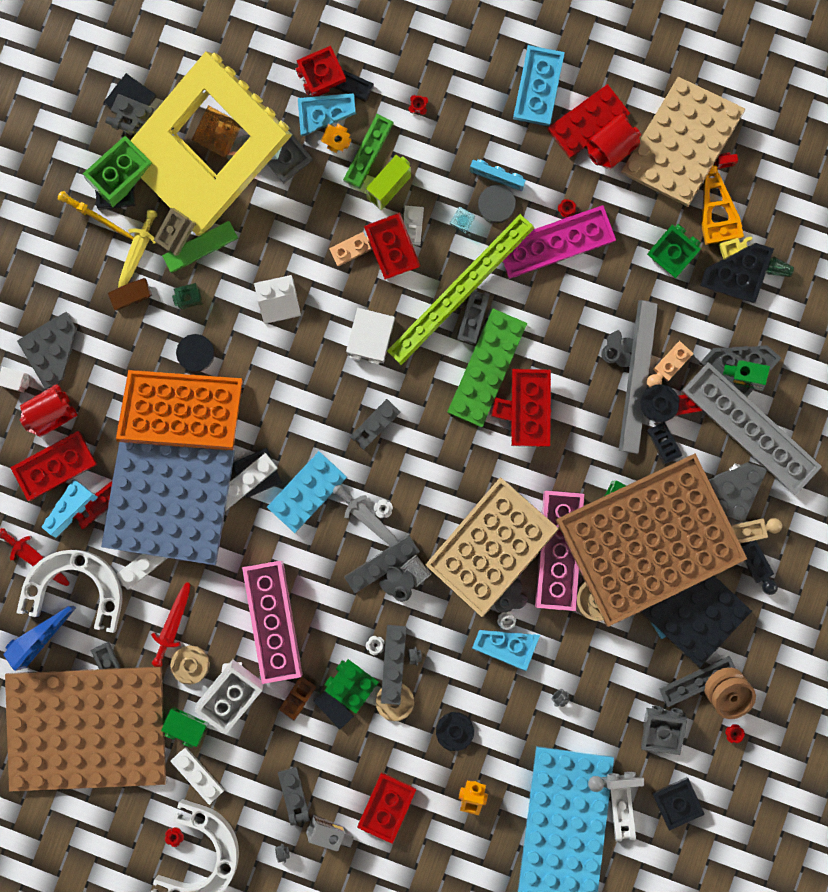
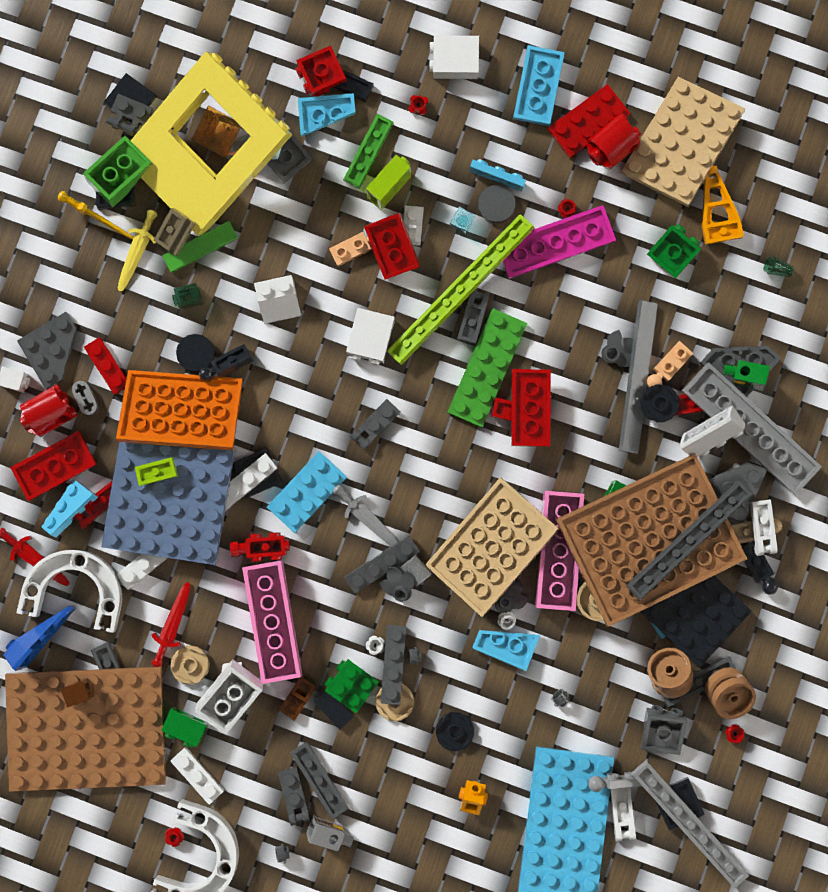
reddish brown slope [108,278,153,311] -> none
light orange brick [321,124,352,153] -> none
red plate [357,772,417,844] -> none
white plate [374,499,393,518] -> none
black slope [647,422,683,465] -> none
black plate [700,243,774,303] -> none
red plate [715,152,738,169] -> none
light yellow plate [719,237,752,259] -> none
none -> reddish brown brick [61,678,95,708]
none -> light grey beam [72,381,99,416]
none -> red plate [84,337,127,395]
none -> lime plate [134,457,178,486]
none -> black plate [199,344,253,382]
none -> red brick [230,532,290,562]
none -> dark grey plate [290,741,349,819]
none -> white brick [430,35,479,79]
none -> dark grey tile [625,480,752,600]
none -> light grey plate [631,760,749,889]
none -> medium nougat wheel [647,648,694,698]
none -> white slope [679,405,745,457]
none -> white plate [750,500,777,556]

